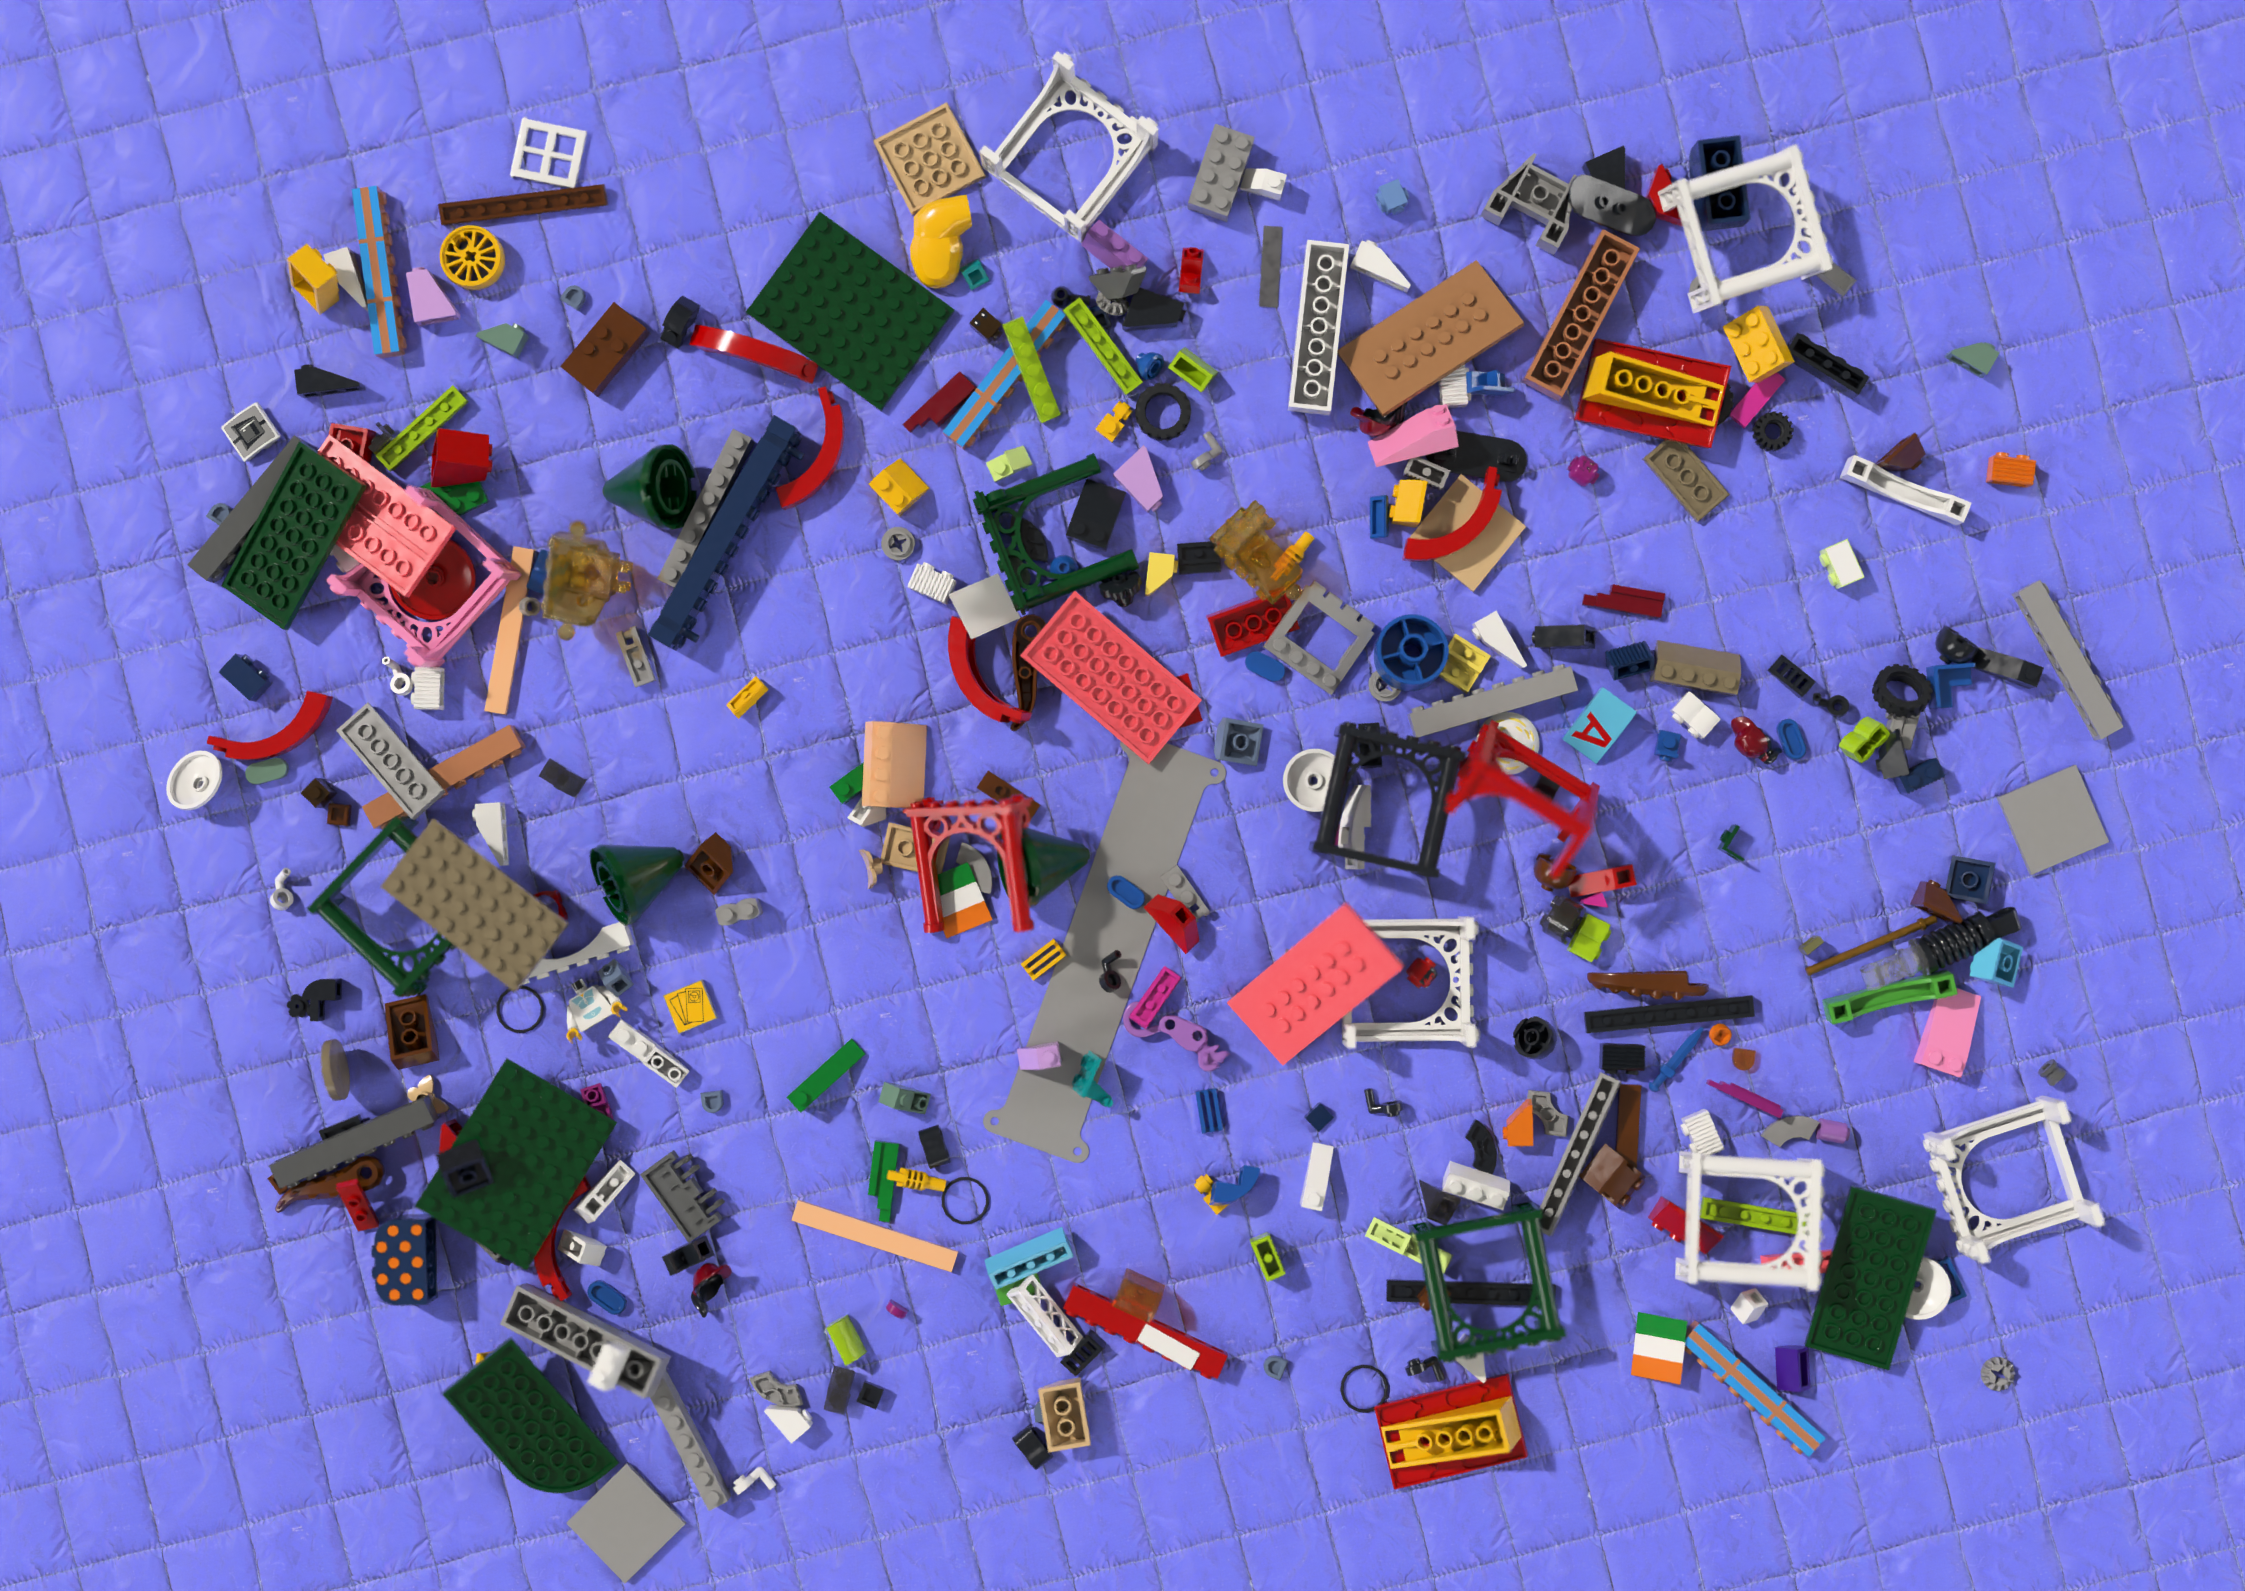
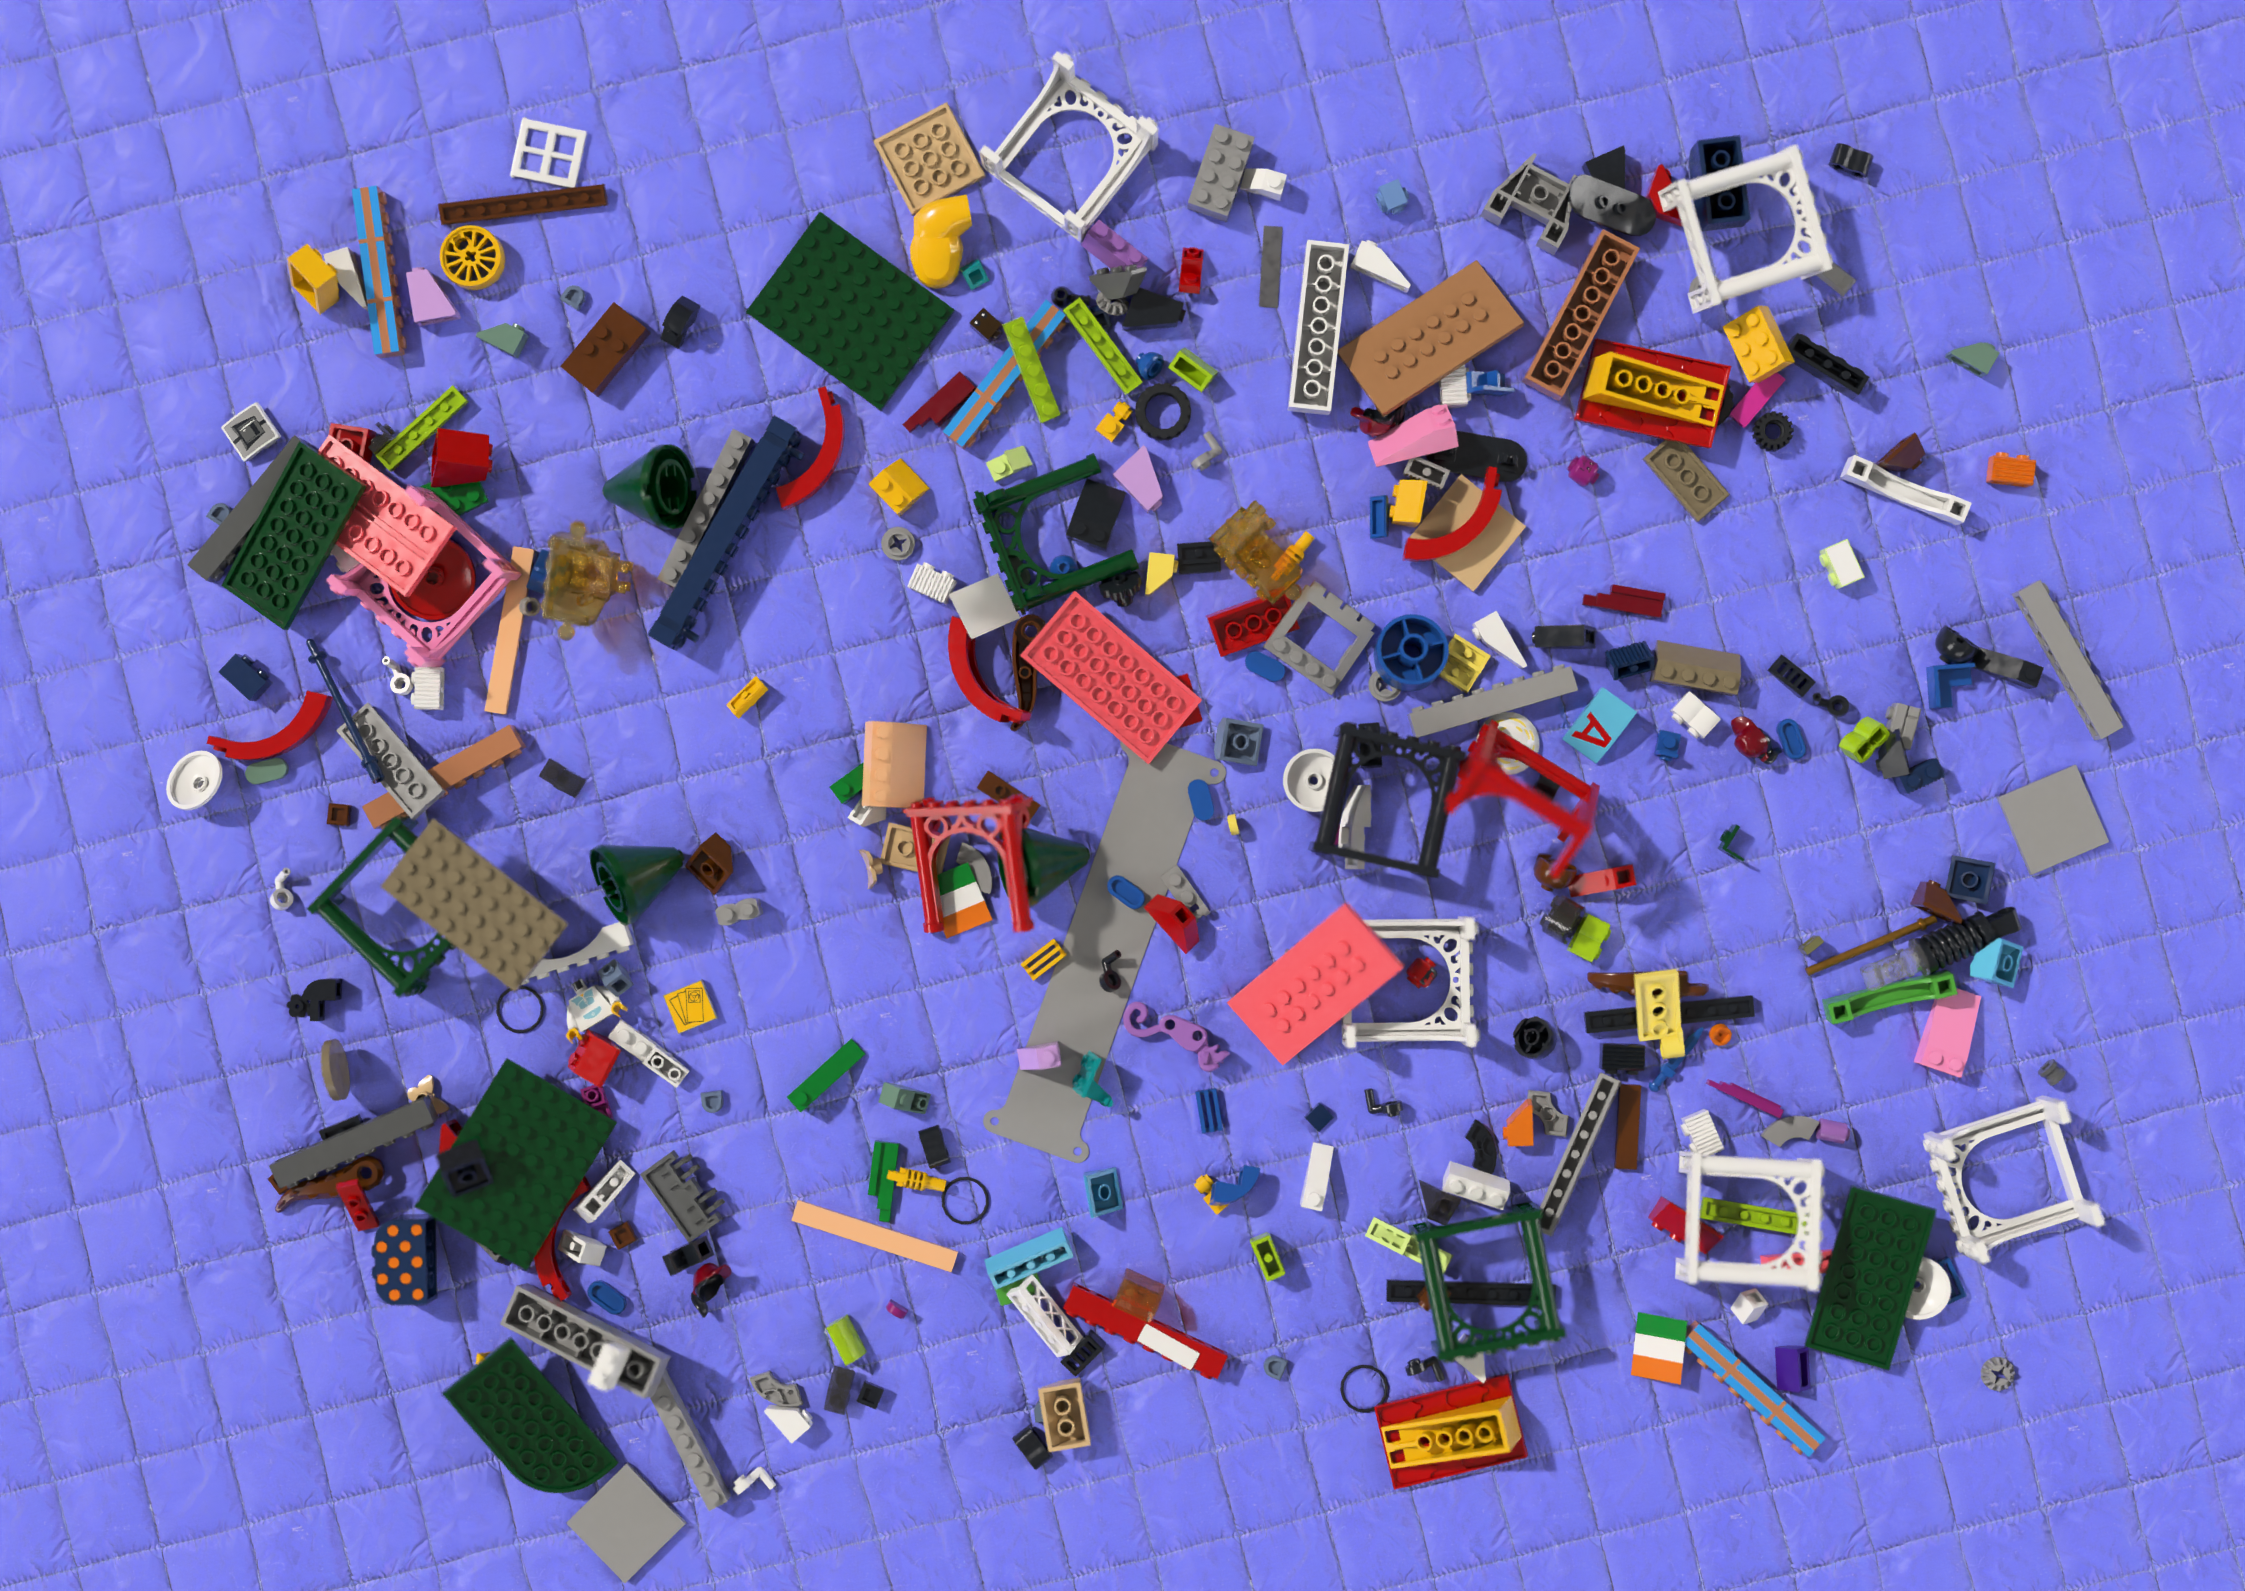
black slope [294,365,366,398] -> none
dark brown brick [301,778,337,808] -> none
reddish brown slope [385,994,440,1070] -> none
white slope [472,802,509,866] -> none
red cap [533,890,568,920] -> none
light grey plate [616,626,656,688] -> none
red arch [689,325,818,384] -> none
black tile [1009,516,1048,562] -> none
dark pink tile [1129,966,1181,1029] -> none
reddish brown piece [1579,1143,1646,1209] -> none
dark pink slope [1580,892,1608,908] -> none
clear orange tile [1732,1047,1756,1070] -> none
black tyre [1872,664,1933,718] -> none
none -> dark blue bar [306,639,385,784]
none -> red slope [568,1029,621,1088]
none -> reddish brown tile [608,1221,638,1250]
none -> dark azure slope [1083,1167,1123,1218]
none -> blue tile [1188,779,1214,821]
none -> light yellow tile [1227,814,1240,836]
none -> light yellow hinge [1634,969,1685,1059]
none -> black axle [1829,143,1874,178]

